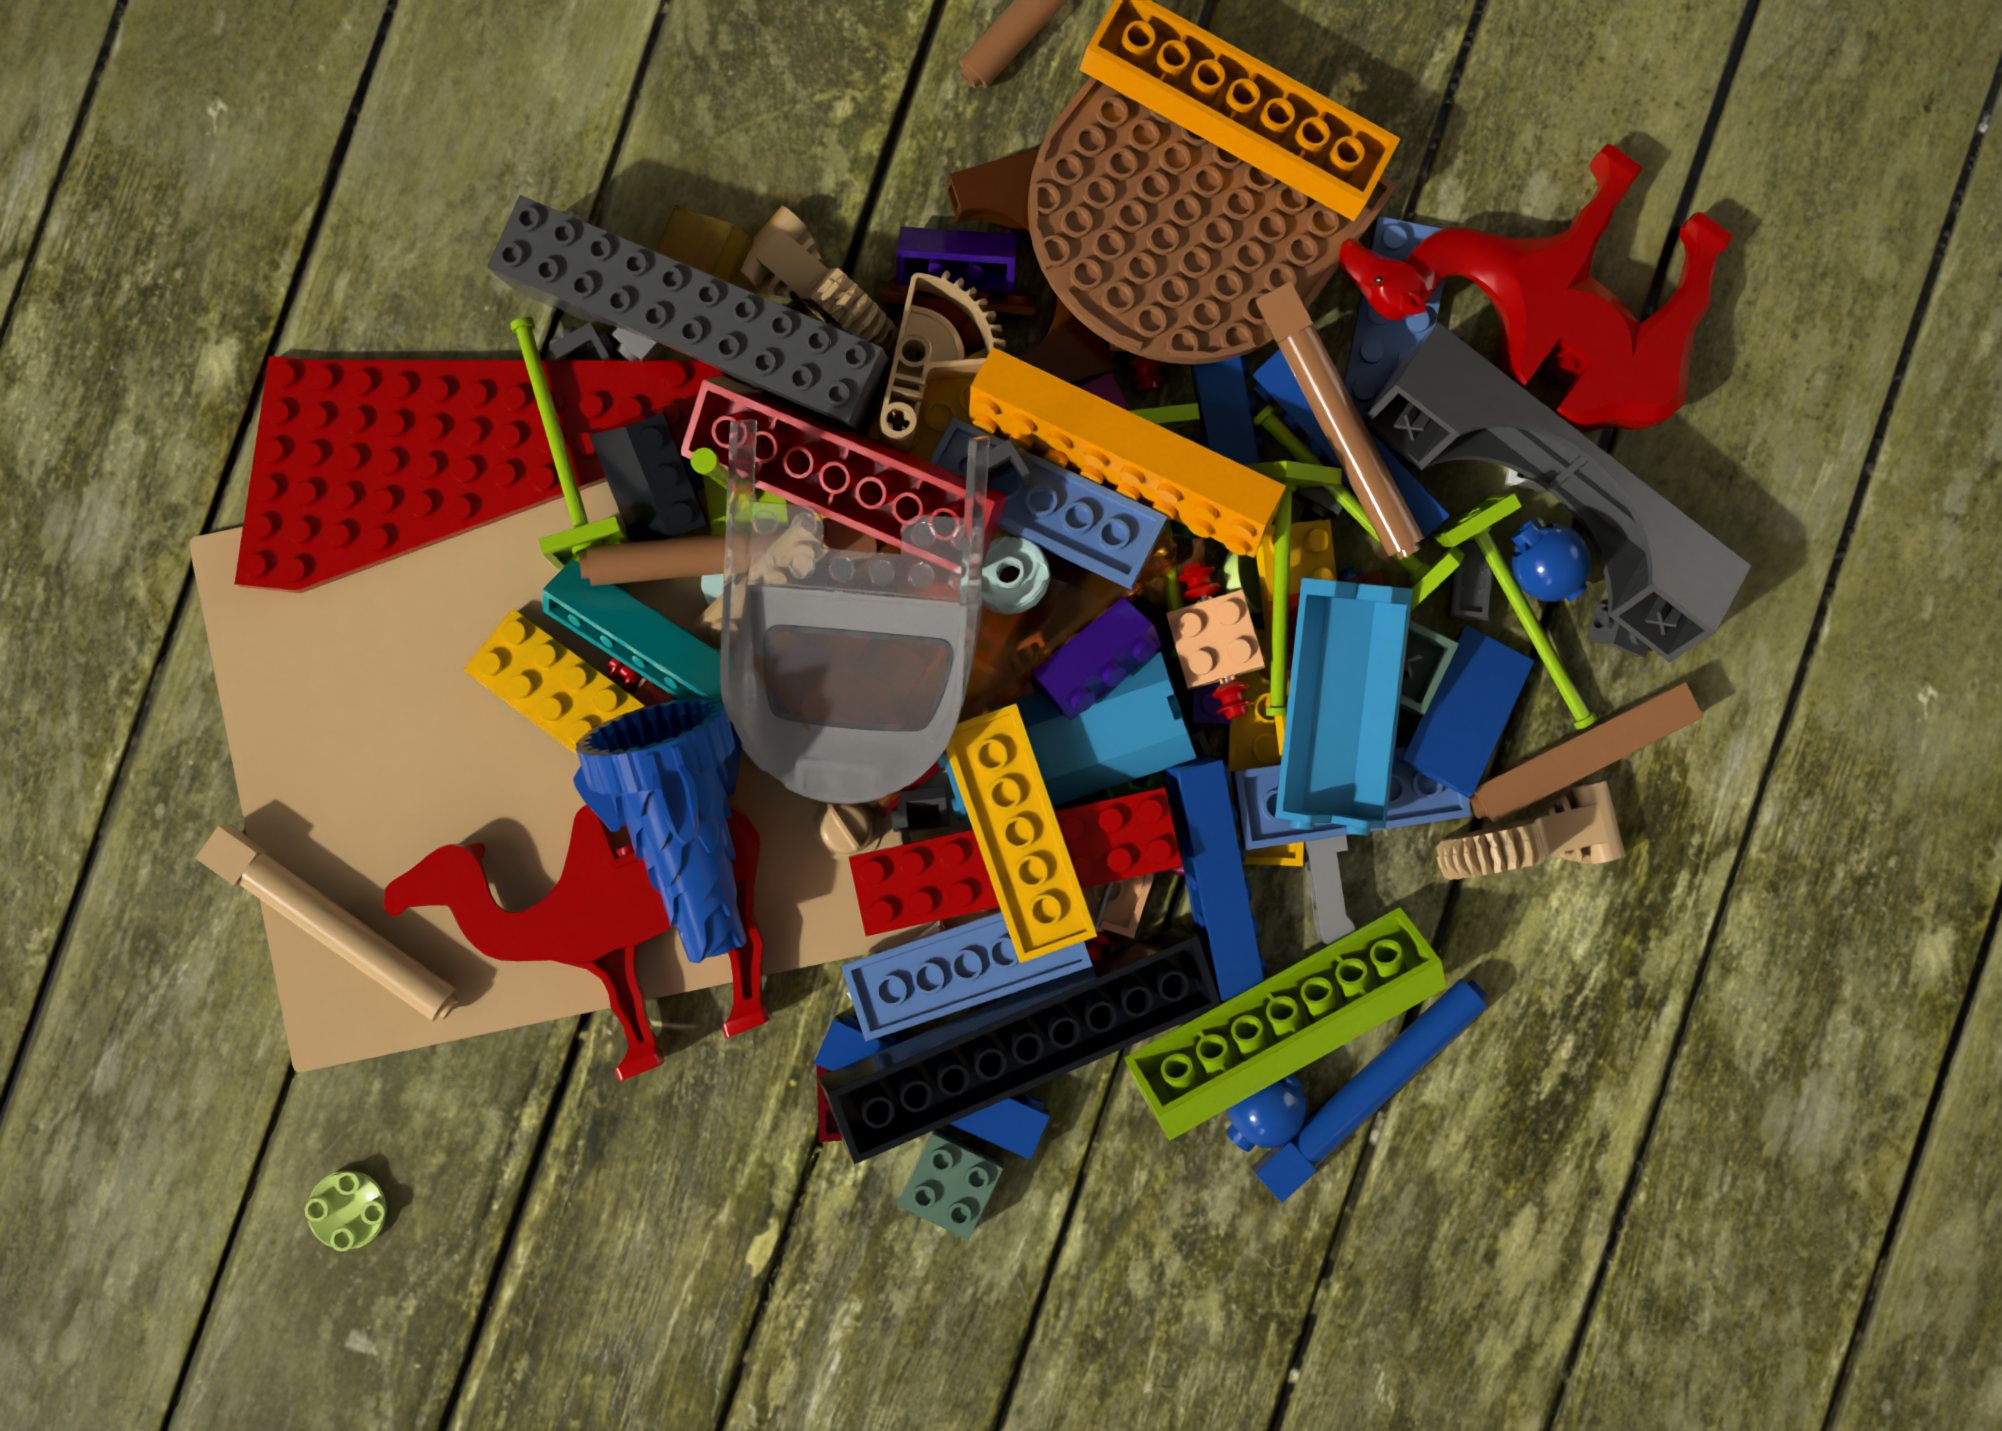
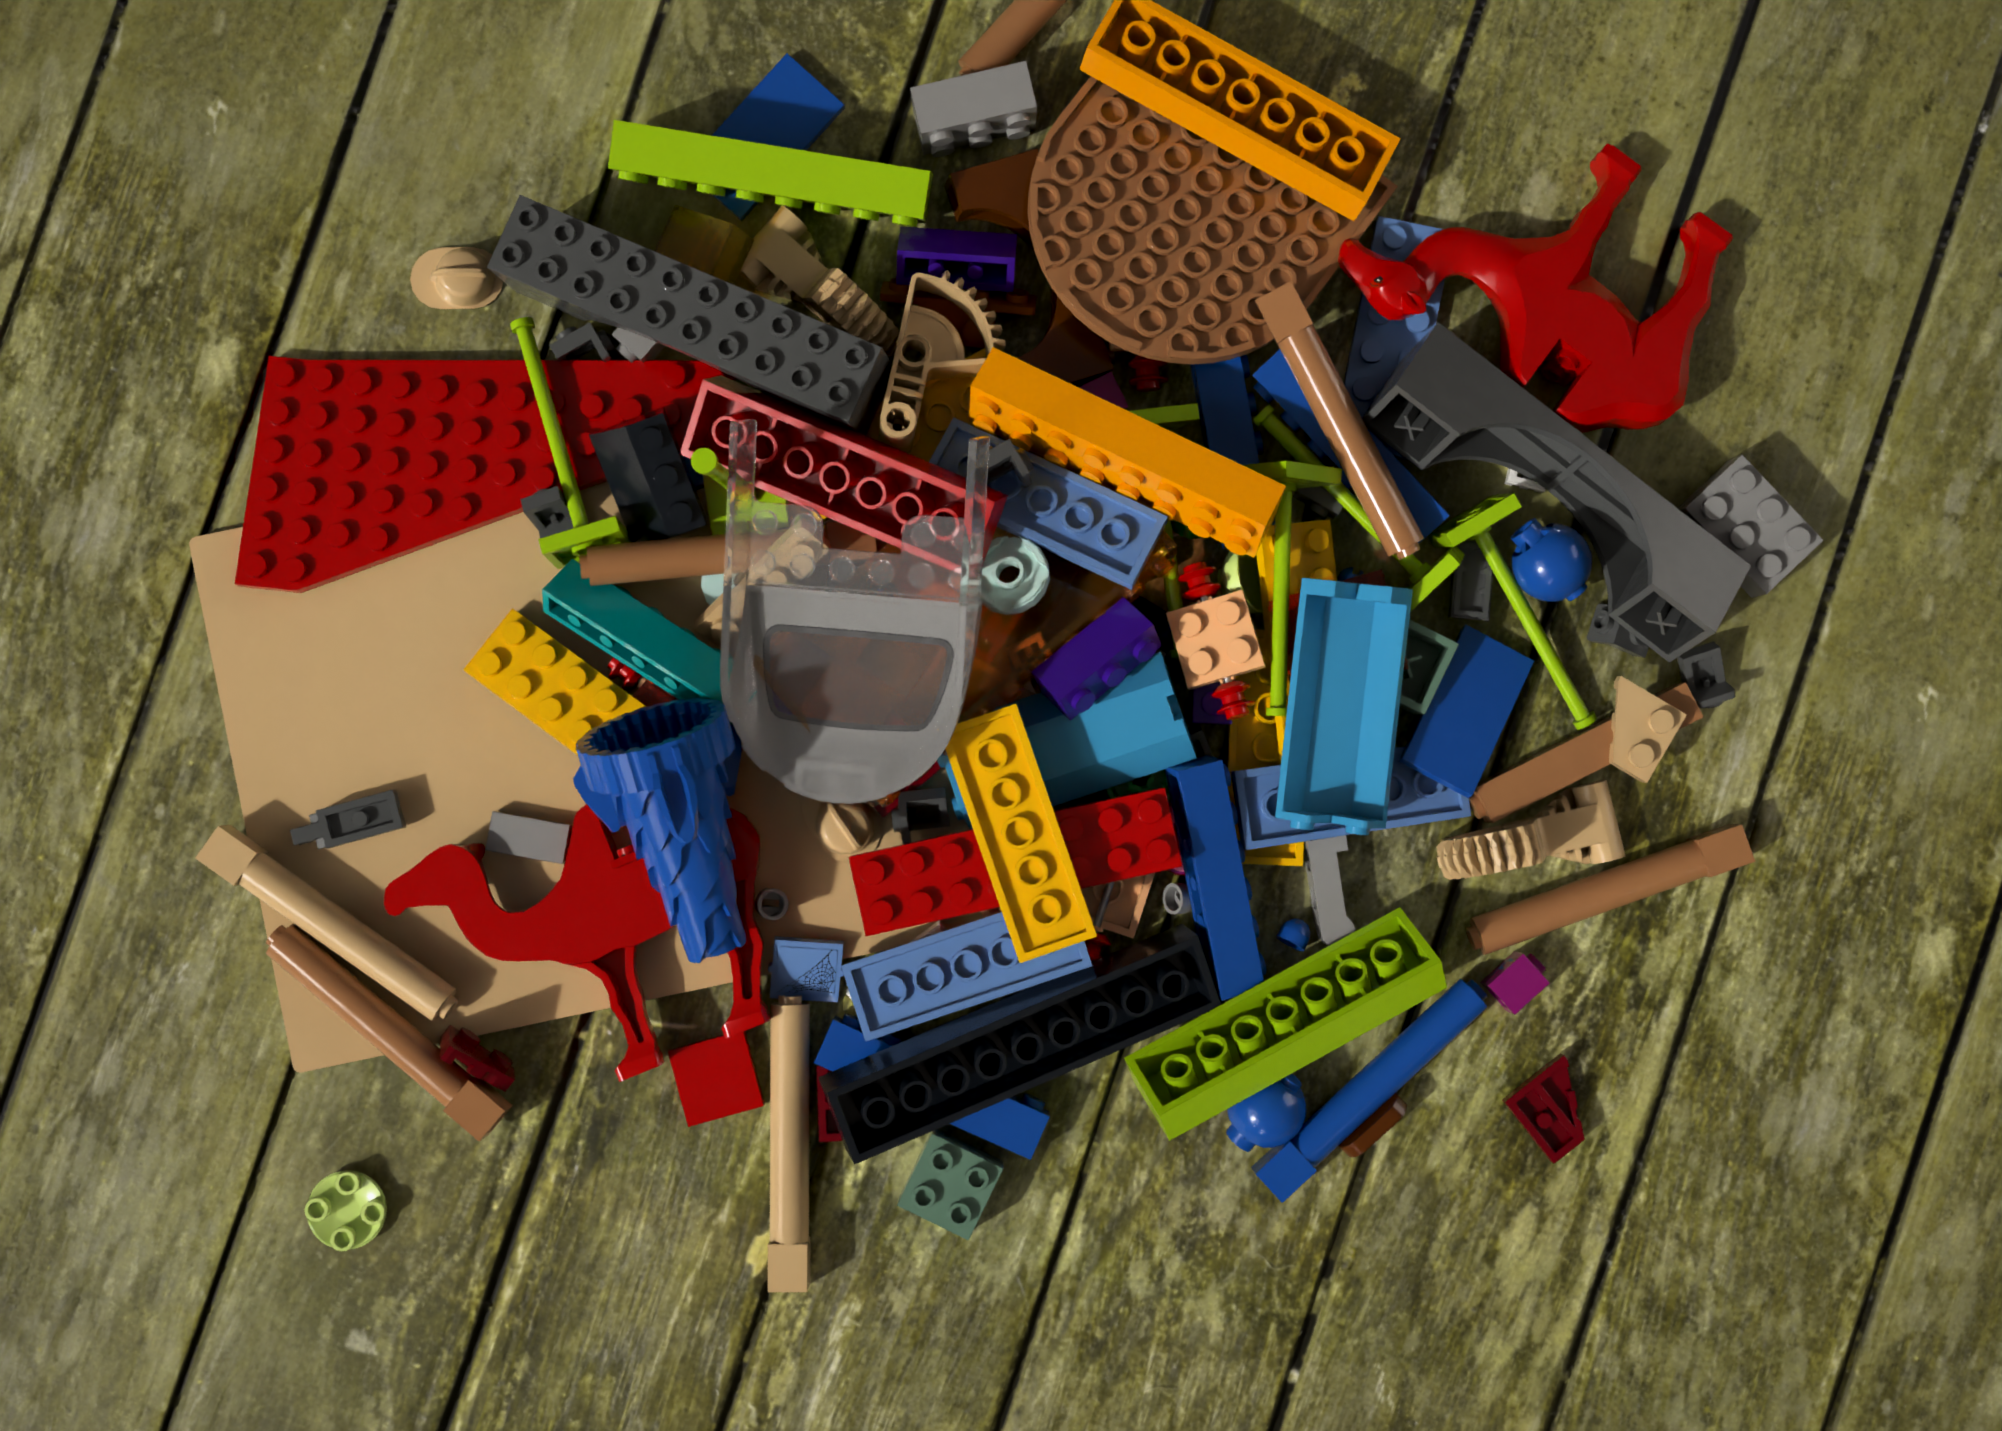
none -> medium nougat brick [266,924,513,1141]
none -> dark grey hinge [290,790,406,849]
none -> tan piece [410,247,503,309]
none -> dark red wing [440,1025,515,1092]
none -> light grey tile [485,811,572,864]
none -> dark grey bracket [520,486,573,538]
none -> lime brick [608,120,933,228]
none -> red tile [668,1031,765,1127]
none -> blue tile [712,53,845,222]
none -> light grey hinge [755,888,789,920]
none -> medium blue piece [768,936,844,1002]
none -> tan brick [768,995,811,1292]
none -> light grey brick [910,61,1037,157]
none -> light grey hinge [1163,883,1192,915]
none -> blue hinge [1276,918,1311,951]
none -> reddish brown tile [1339,1093,1407,1157]
none -> medium nougat brick [1466,824,1756,955]
none -> magenta brick [1480,951,1550,1015]
none -> dark red wing [1502,1053,1585,1164]
none -> tan wing [1609,676,1687,783]
none -> dark grey bracket [1677,641,1736,708]
none -> light grey brick [1678,455,1824,598]

